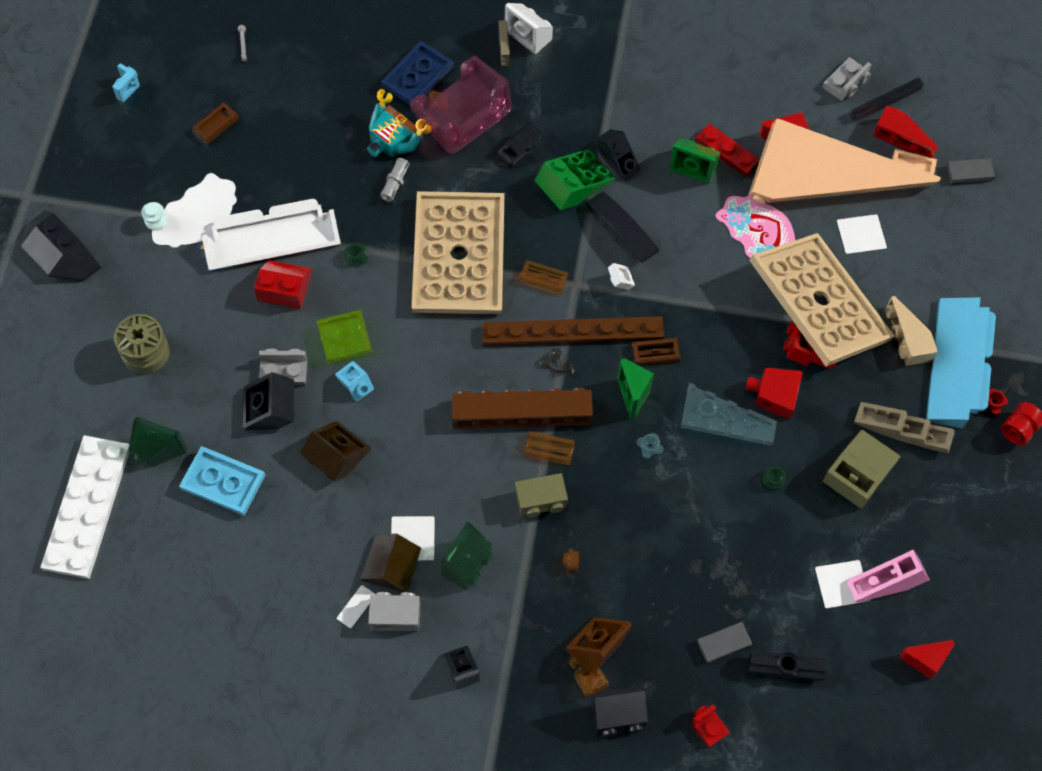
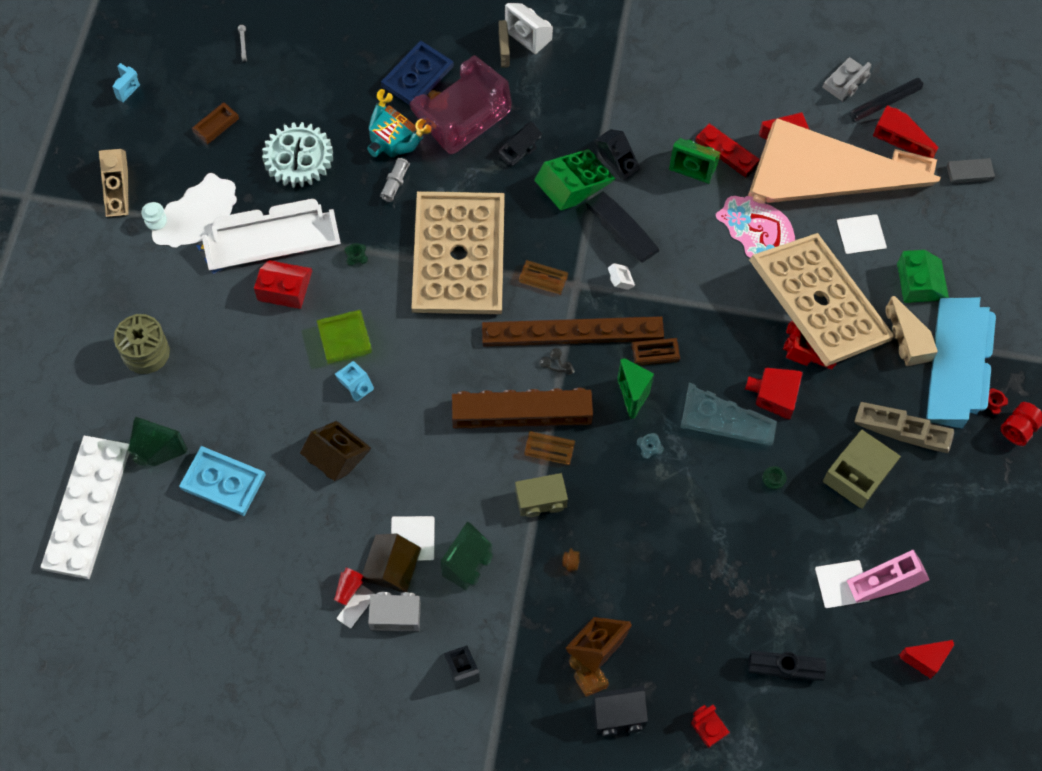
black wedge [21,210,101,281] -> none
black slope [243,372,295,430] -> none
light grey bracket [259,348,308,386] -> none
dark grey tile [697,622,752,664] -> none
none -> tan slope [99,149,128,217]
none -> light aqua gear [262,122,333,187]
none -> red cone [333,568,363,606]
none -> green slope [897,250,949,303]

